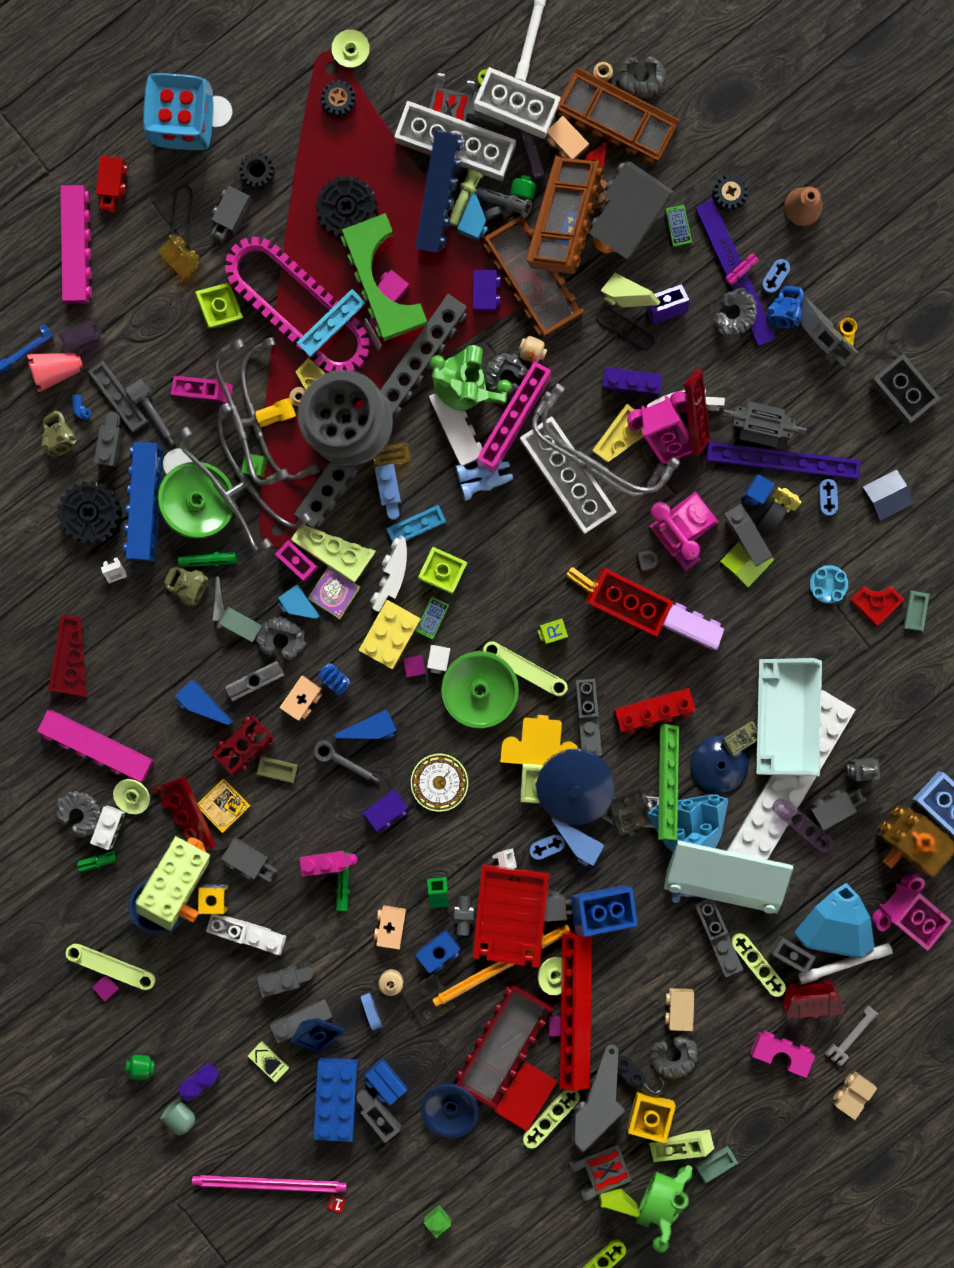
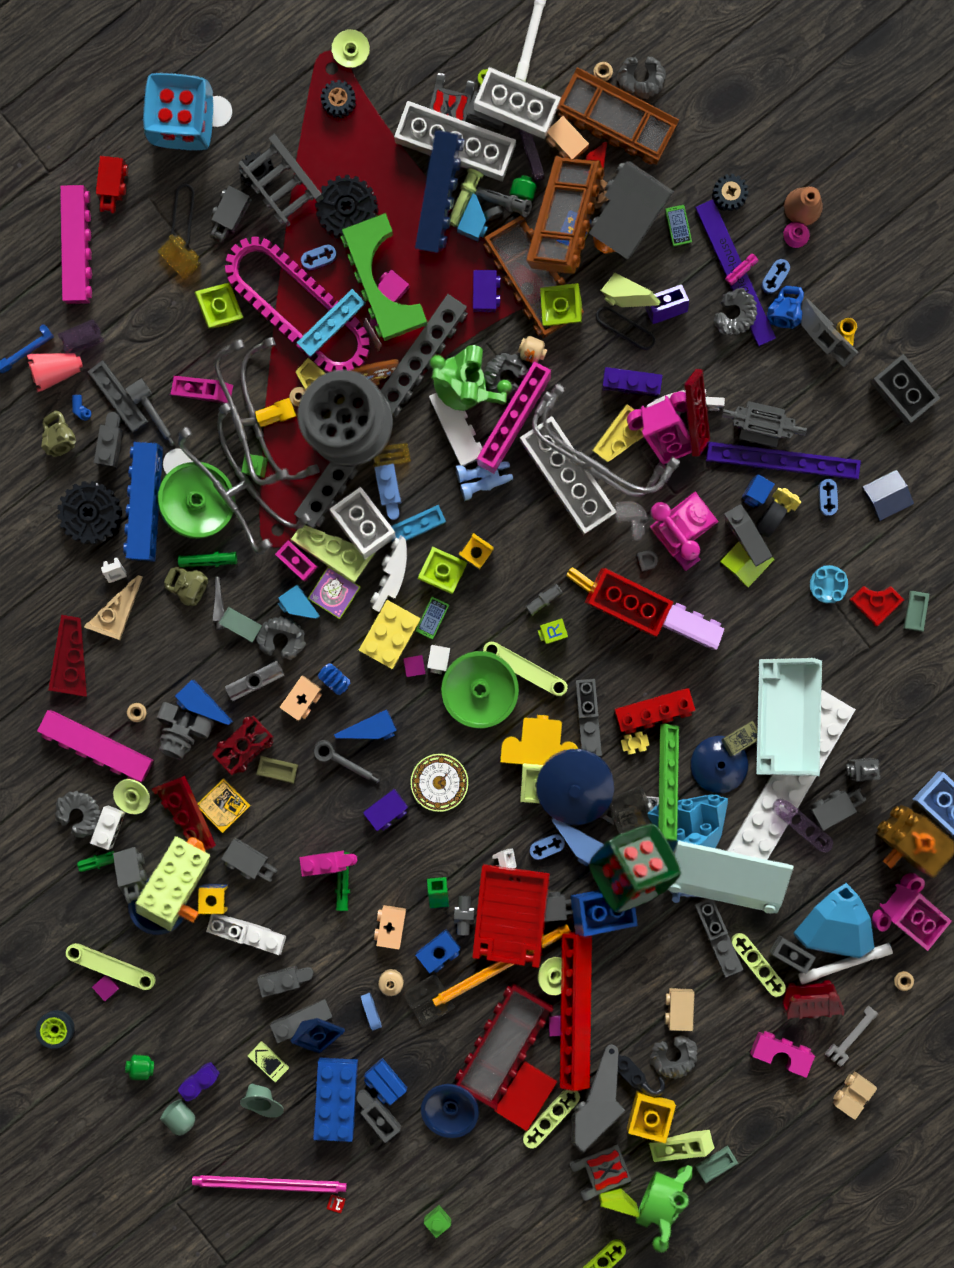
none -> wheel [36,1010,75,1049]
none -> tan wing [84,575,143,640]
none -> dark grey brick [113,847,148,904]
none -> tan plate [127,703,147,722]
none -> dark grey beam [156,702,214,760]
none -> dark grey fence [239,134,324,227]
none -> sand green piece [240,1084,284,1117]
none -> medium blue beam [301,245,337,270]
none -> white brick [329,487,396,559]
none -> dark orange dish [349,359,399,385]
none -> yellow piece [459,533,494,570]
none -> dark grey pin [525,583,563,616]
none -> lime slope [540,283,582,326]
none -> dark green piece [589,824,681,912]
none -> clear brick [614,501,648,541]
none -> light yellow piece [621,731,649,754]
none -> dark pink cone [783,222,810,248]
none -> tan plate [894,971,914,991]

